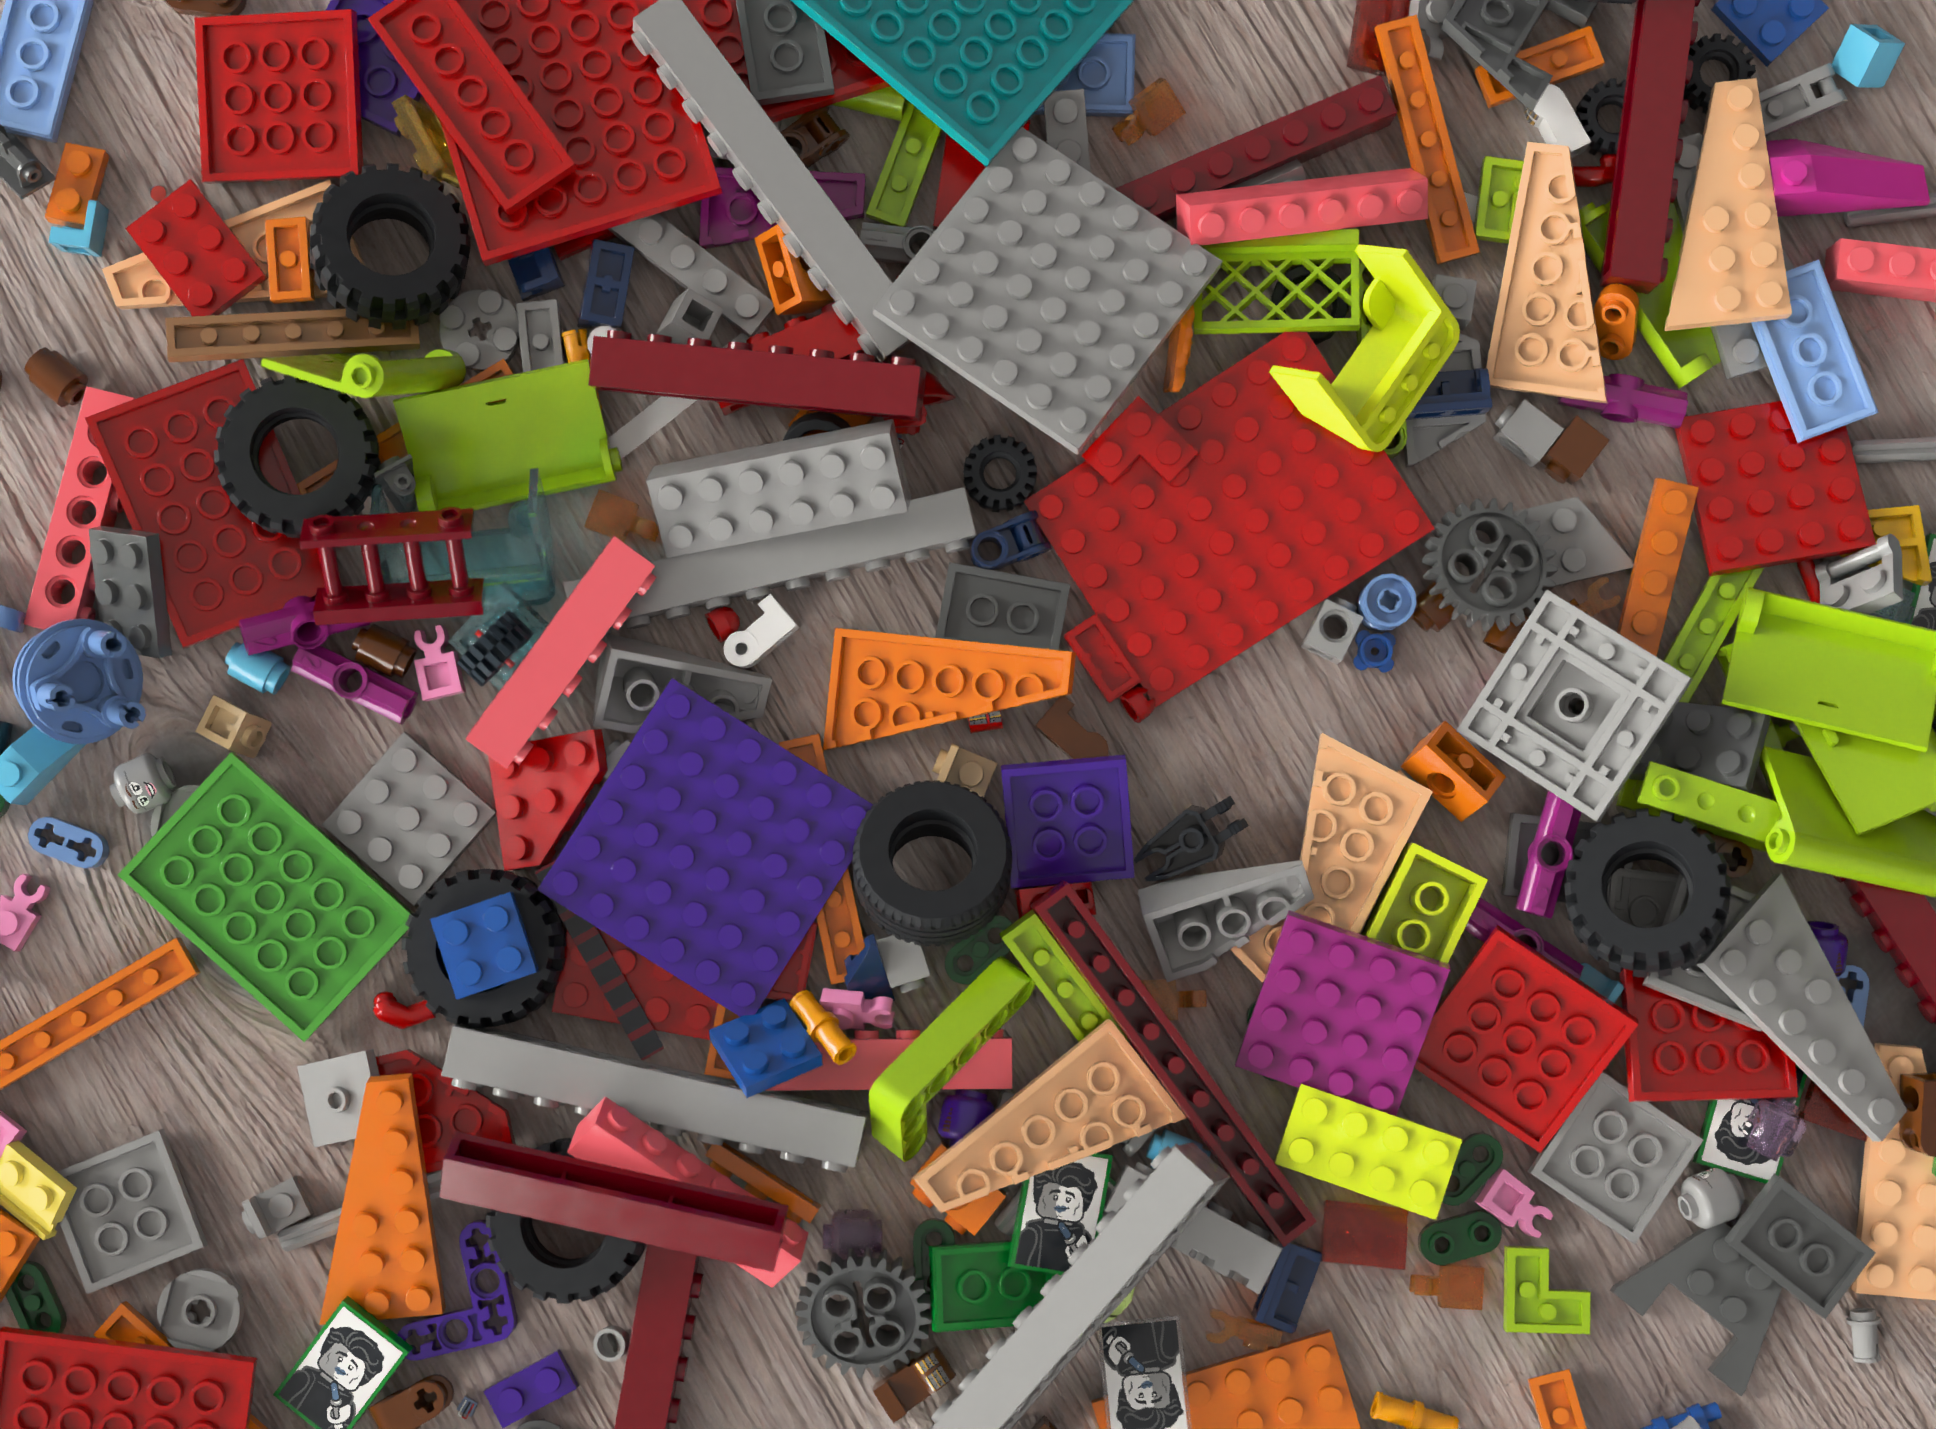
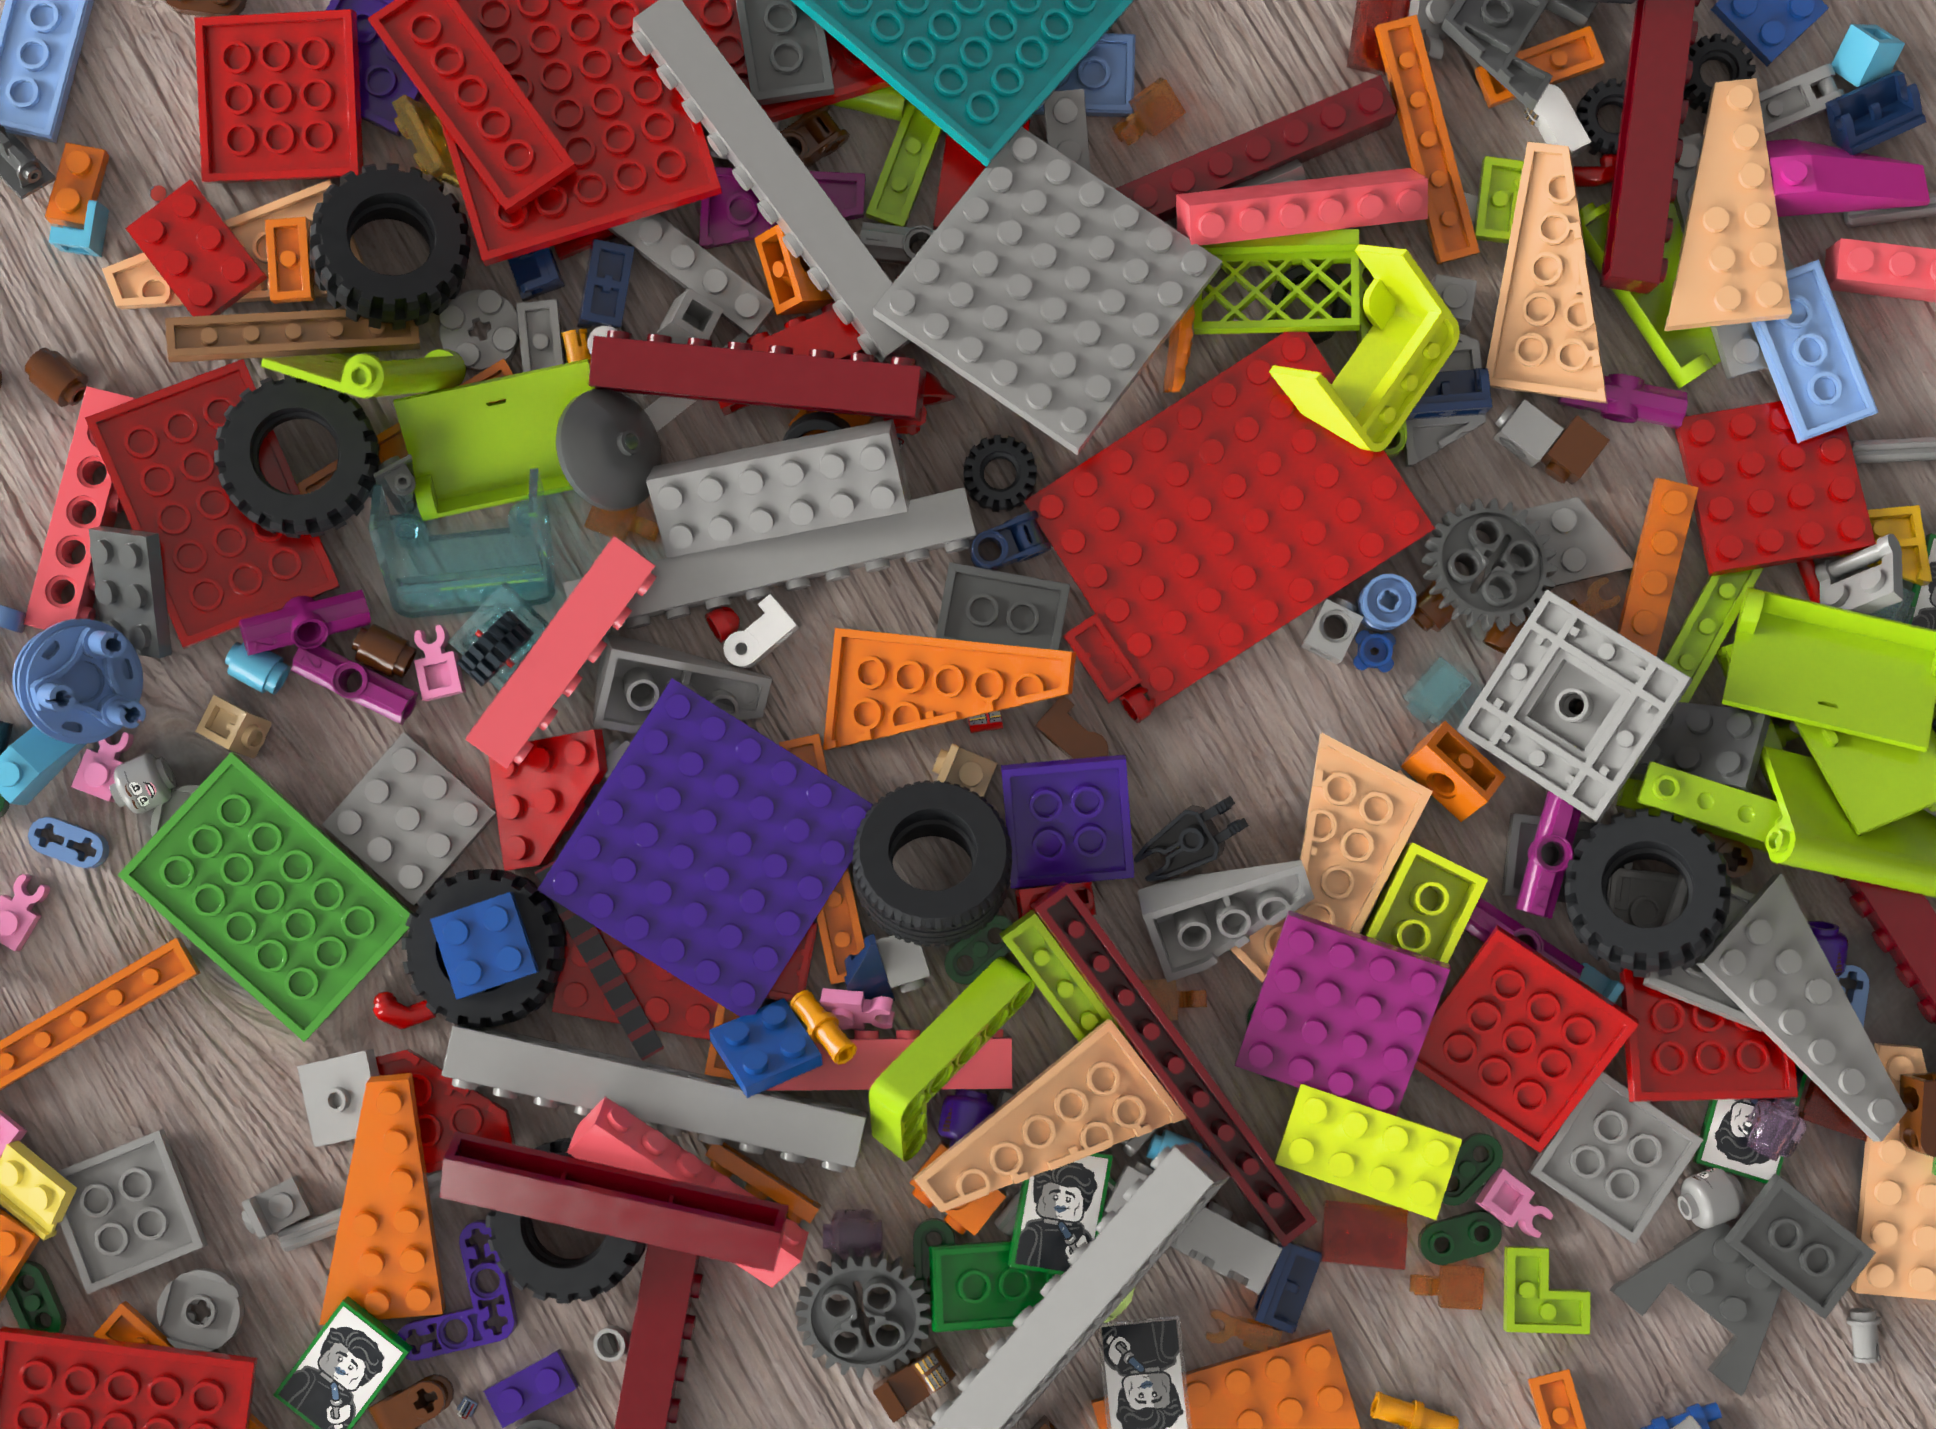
dark red fence [299,507,486,625] -> none
red plate [1081,396,1198,485] -> none
orange plate [1594,284,1639,360] -> none
none -> bright pink plate [71,732,133,802]
none -> dark grey dish [556,388,662,511]
none -> clear light blue brick [1402,657,1472,723]
none -> dark blue hinge [1825,70,1926,155]

